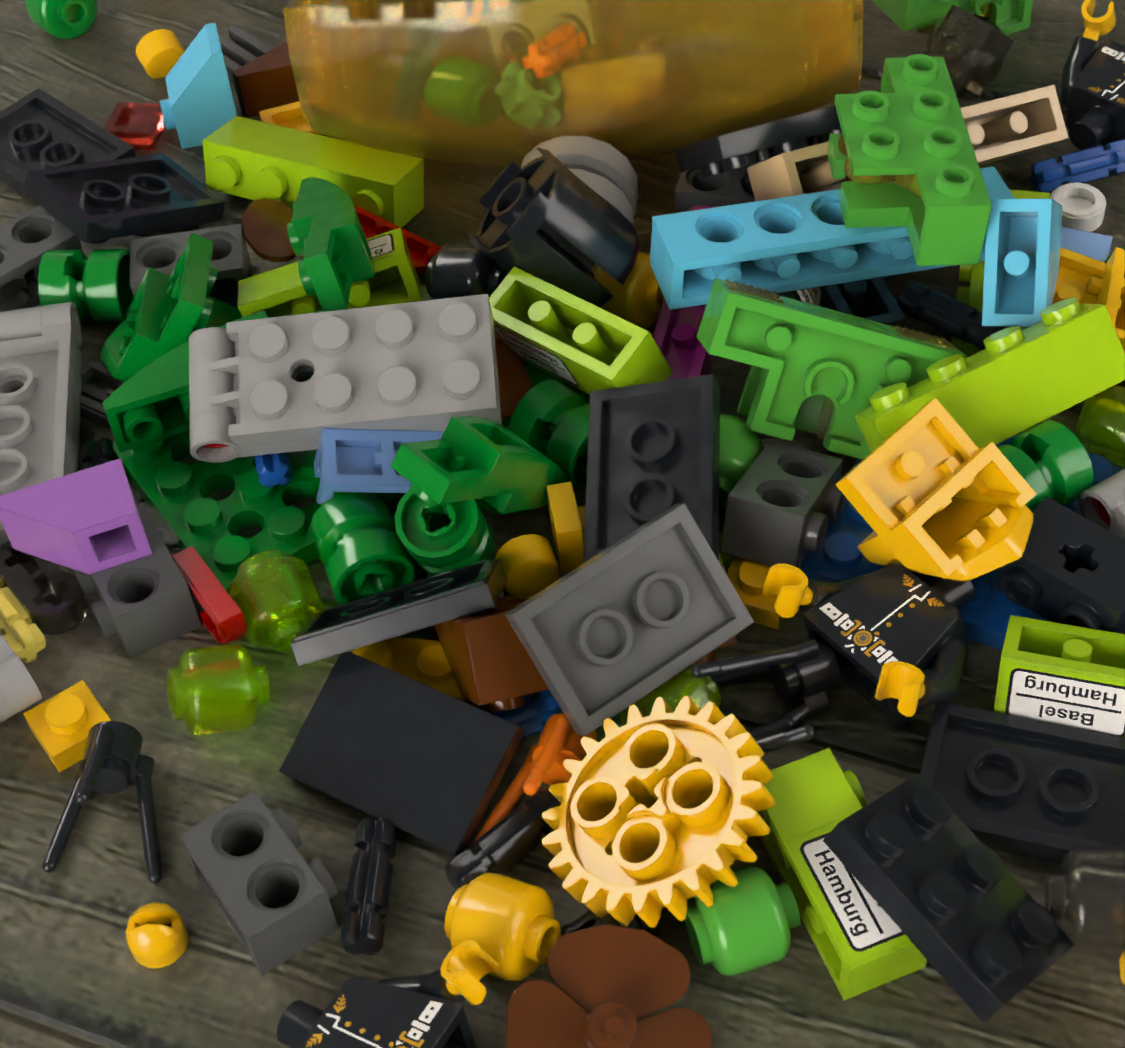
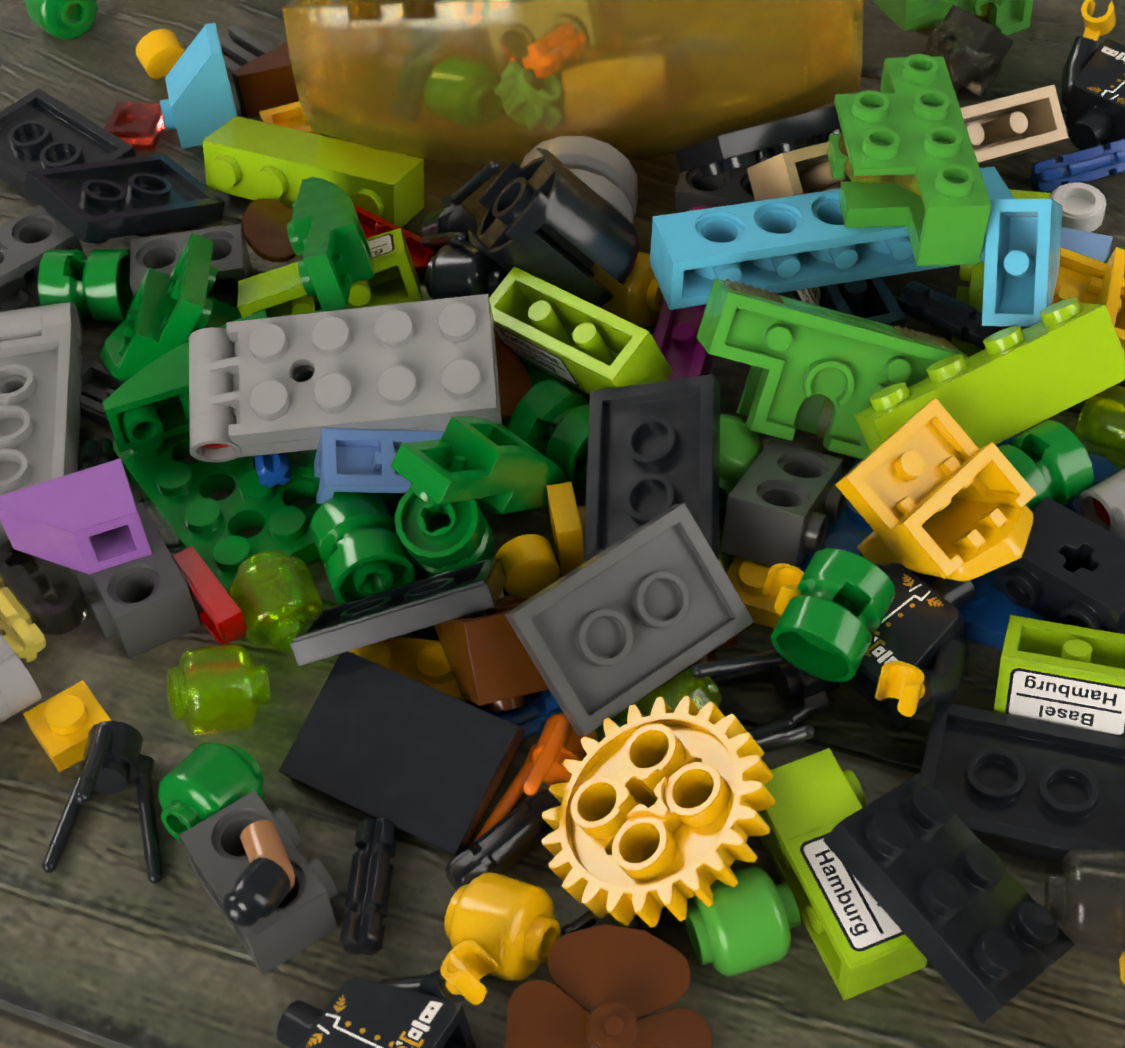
yellow hinge [126,902,189,968] -> none
none -> green head [158,742,264,841]
none -> black arm [223,819,295,927]
none -> black plant [420,160,500,254]
none -> green wheel [771,548,896,682]

